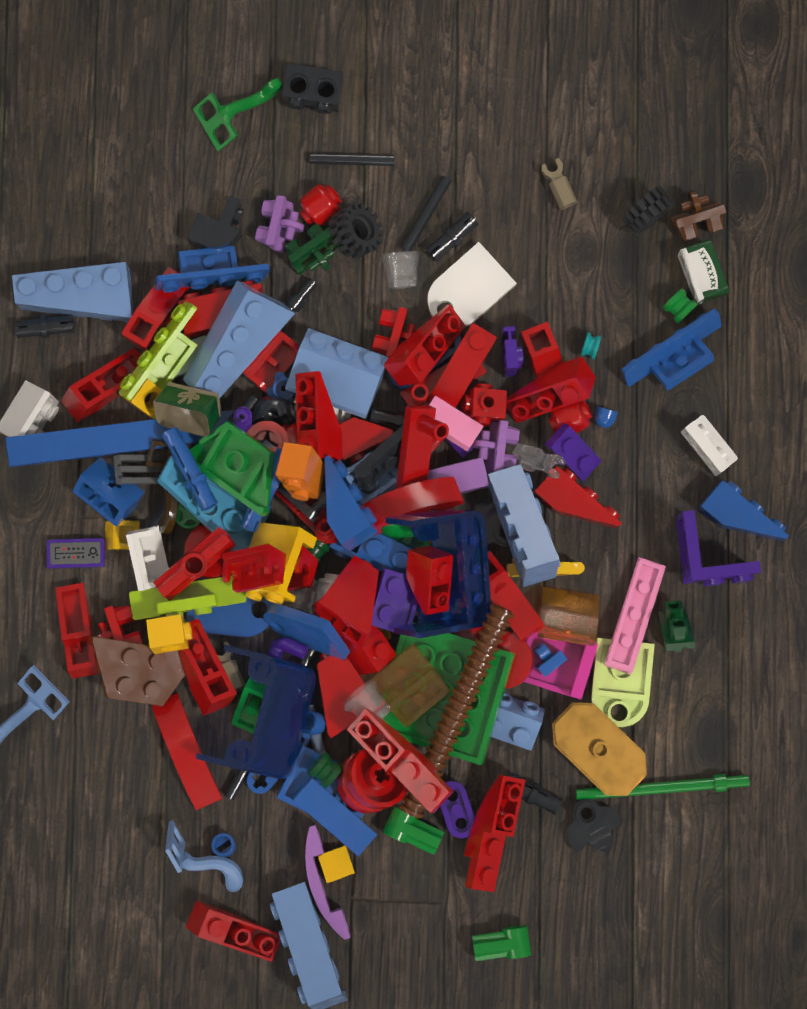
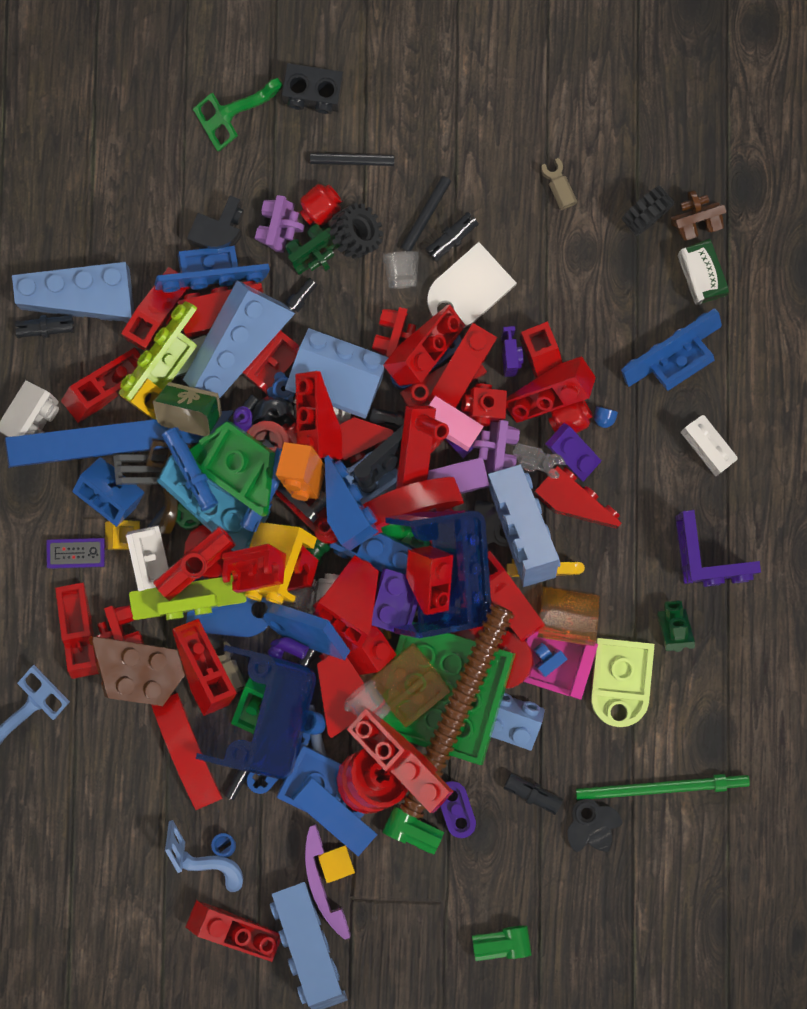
yellow brick [146,614,192,654] -> none
dark green wheel [307,751,343,789] -> none
red slope [464,775,525,892] -> none
pearl gold shield [552,702,647,796] -> none
teal bush [581,332,601,360] -> none
bright pink tile [604,557,666,675] -> none
green wheel [662,288,698,324] -> none
blue slope [697,480,789,541] -> none

